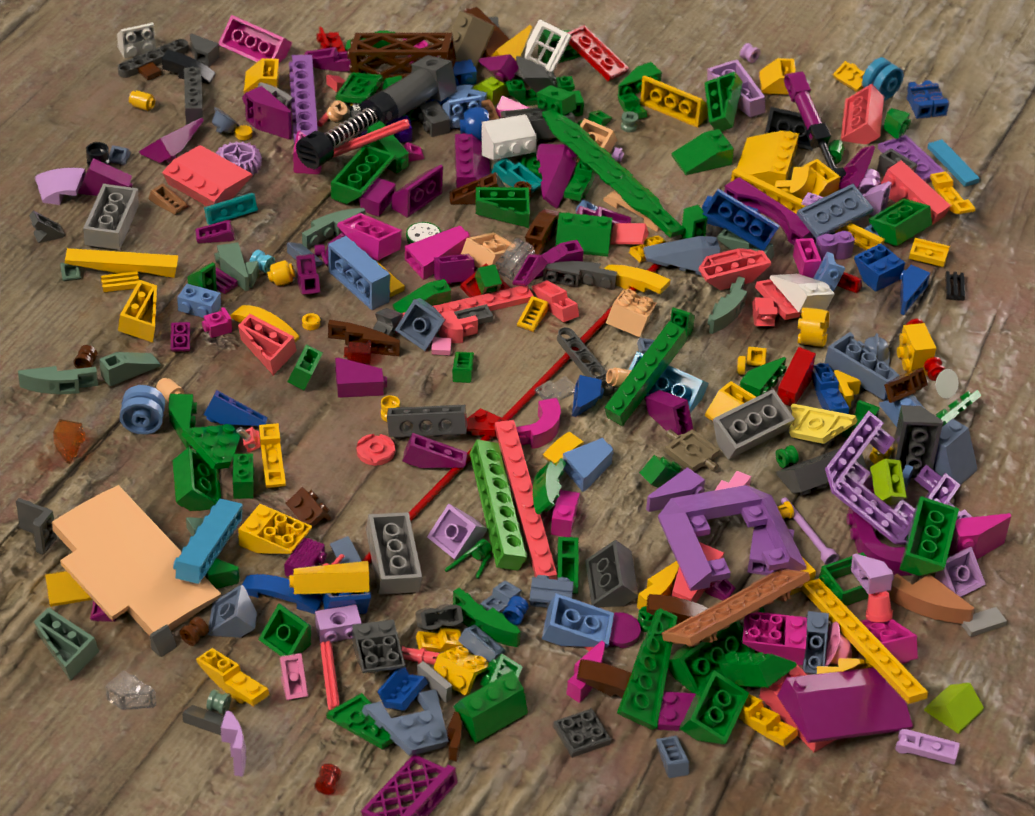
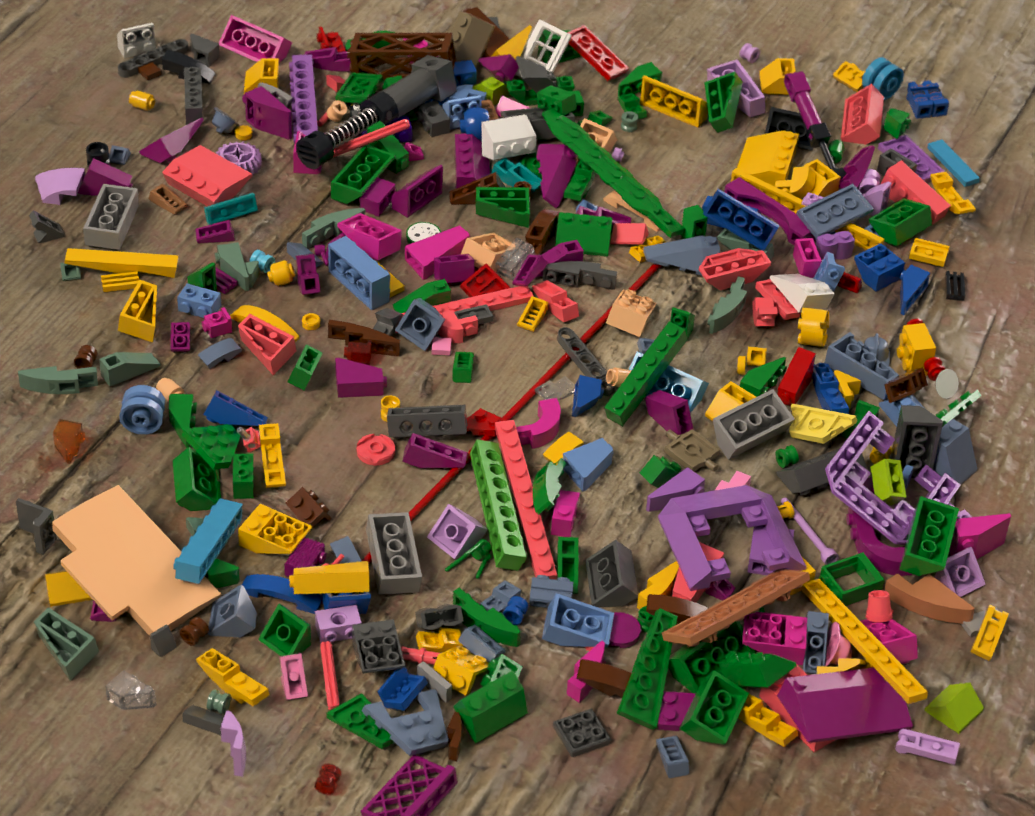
green panel [475,264,502,295] -> none
yellow slope [604,264,671,294] -> none
green slope [671,129,734,175] -> none
lavender slope [851,554,894,595] -> none
none -> sand blue slope [198,338,242,369]
none -> yellow plate [970,605,1009,661]

